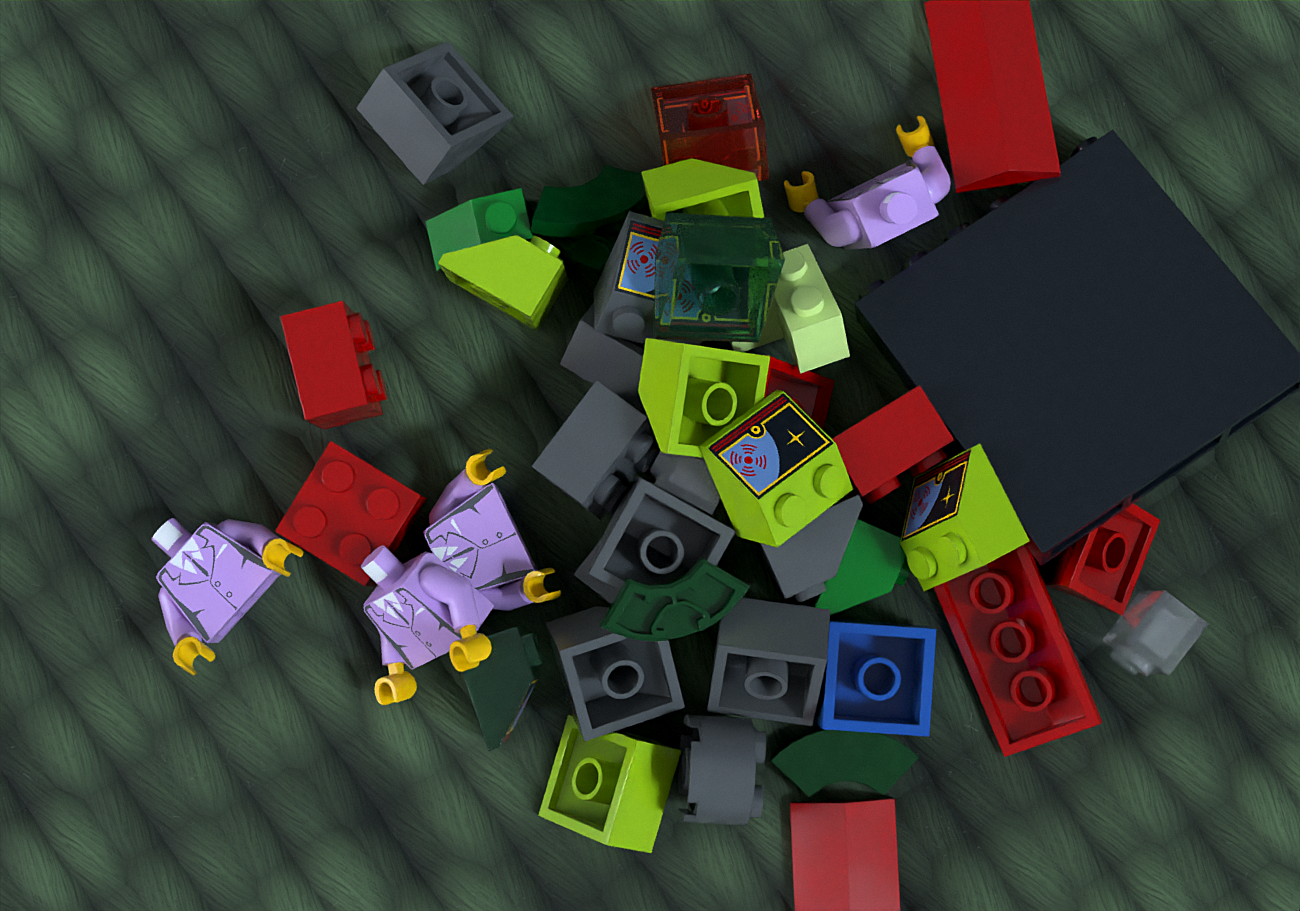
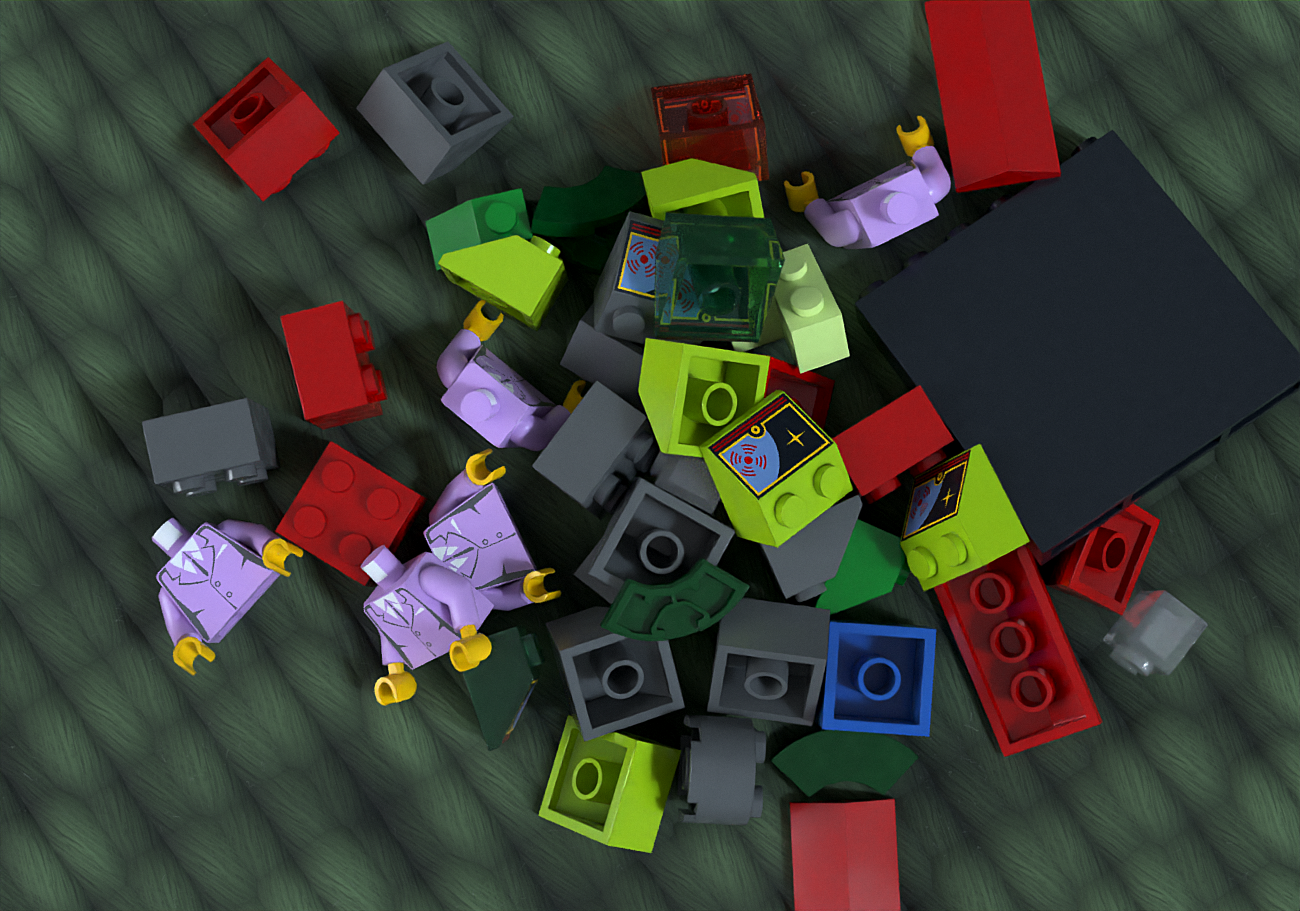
none -> dark grey brick [142,398,281,497]
none -> red slope [193,57,340,201]
none -> lavender torso [436,300,586,451]

